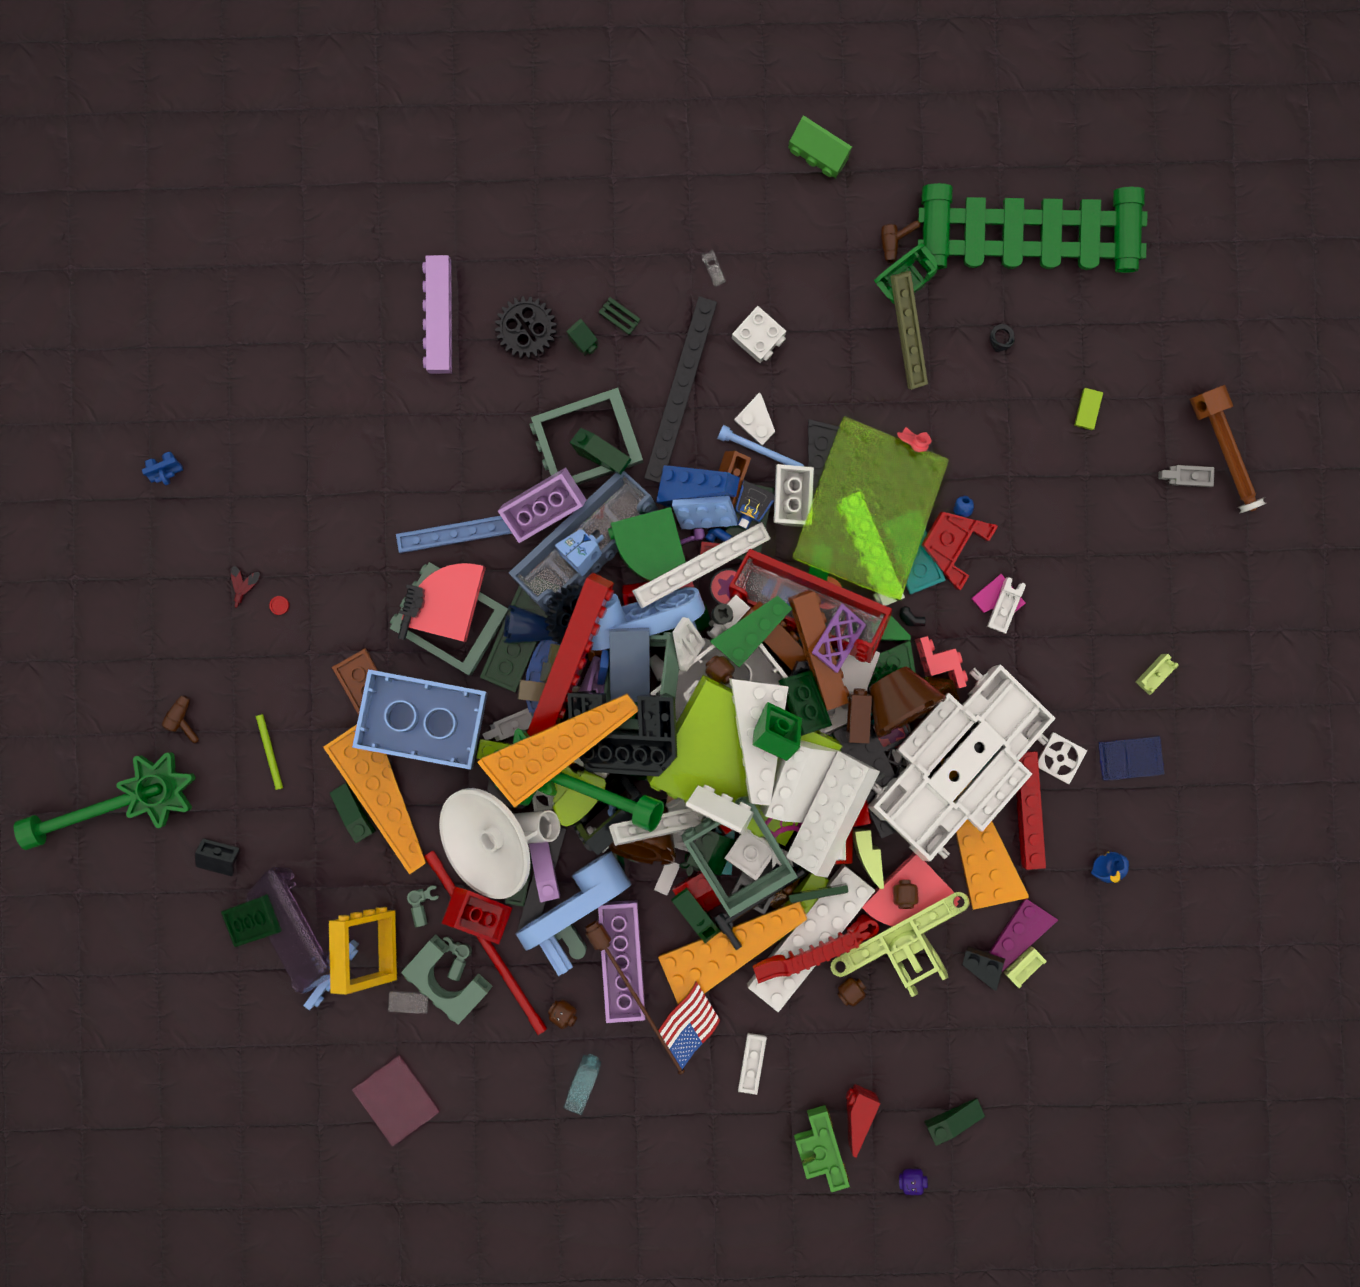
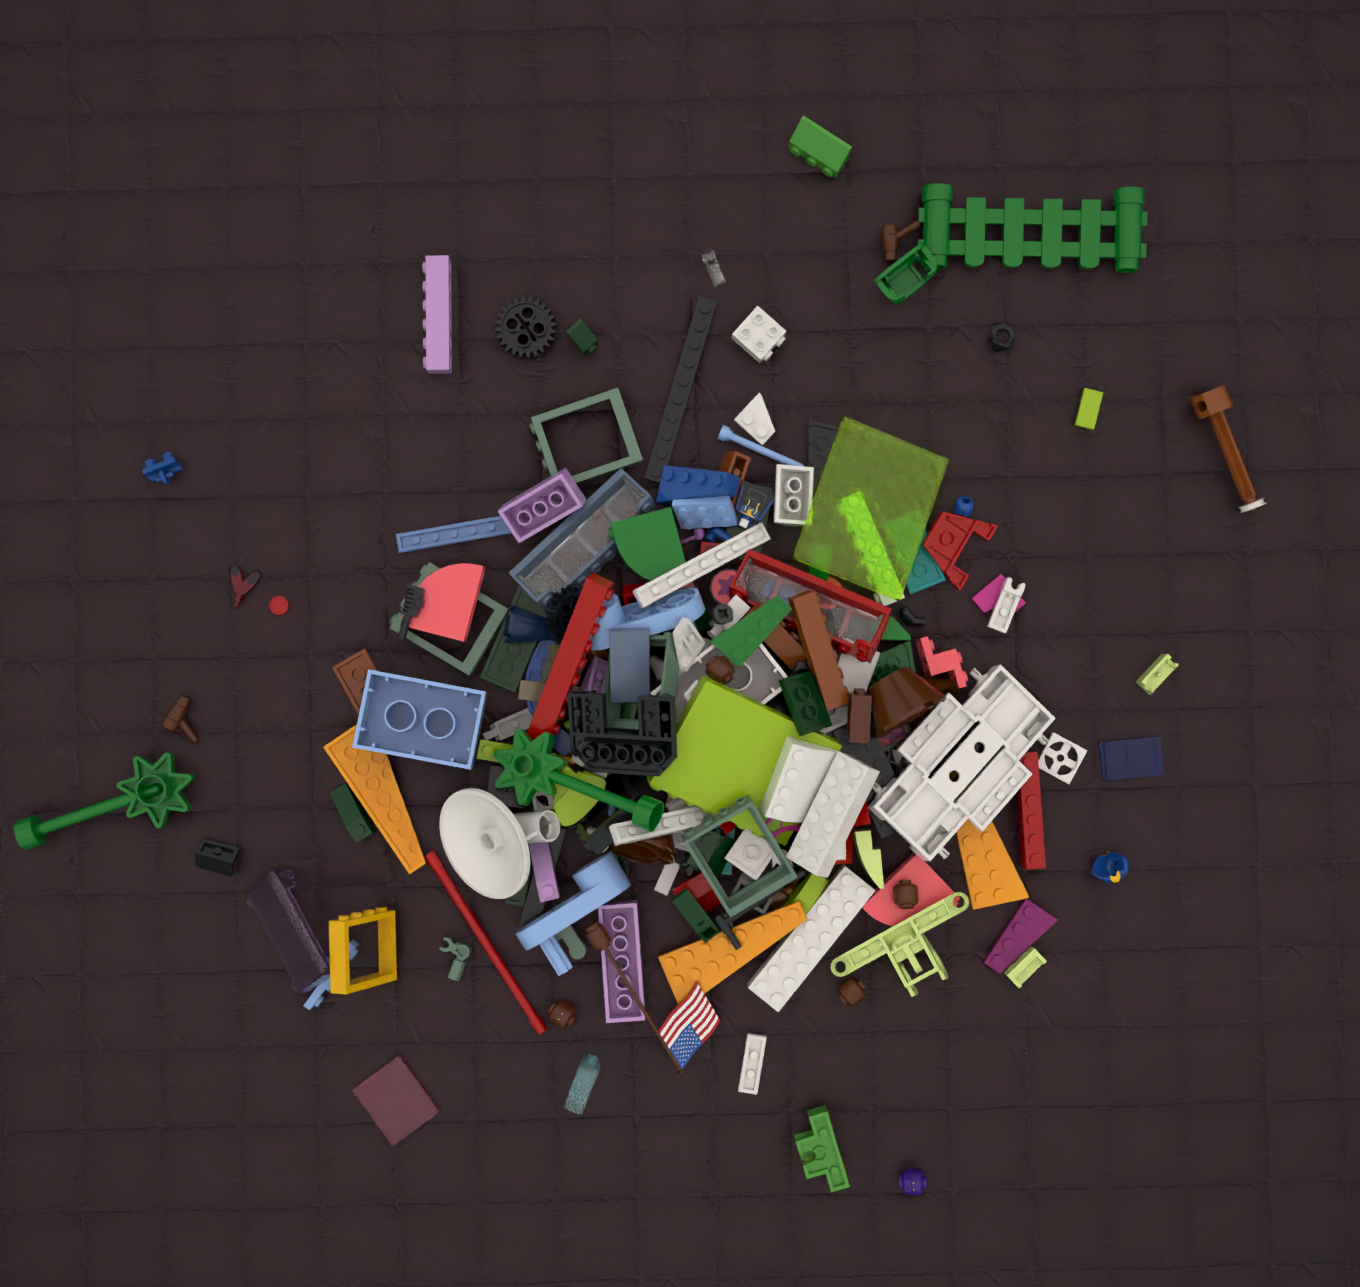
dark green tile [221,894,282,947] -> none
lime bar [256,714,283,790] -> none
clear tile [388,991,429,1014] -> none
sand green arch [401,934,492,1025] -> none
sand green bar [407,885,439,927] -> none
red slope [441,886,512,944] -> none
light orange wing [477,693,638,808] -> none
light blue torso [555,529,604,576] -> none
dark green slope [570,428,631,475] -> none
blue tile [597,650,610,685] -> none
dark green tile [599,297,641,336] -> none
white slope [685,785,754,835] -> none
white wing [729,678,788,806] -> none
green slope [752,702,802,761] -> none
red piece [753,914,879,984] -> none
dark green tile [789,883,849,903] -> none
medium lavender window [812,603,866,673] -> none
red slope [846,1084,881,1157] -> none
olive tile [890,271,928,390] -> none
coral plate [897,427,932,452] -> none
dark green slope [924,1098,985,1146] -> none
black wing [962,946,1005,991] -> none
light grey hinge [1158,465,1214,487] -> none

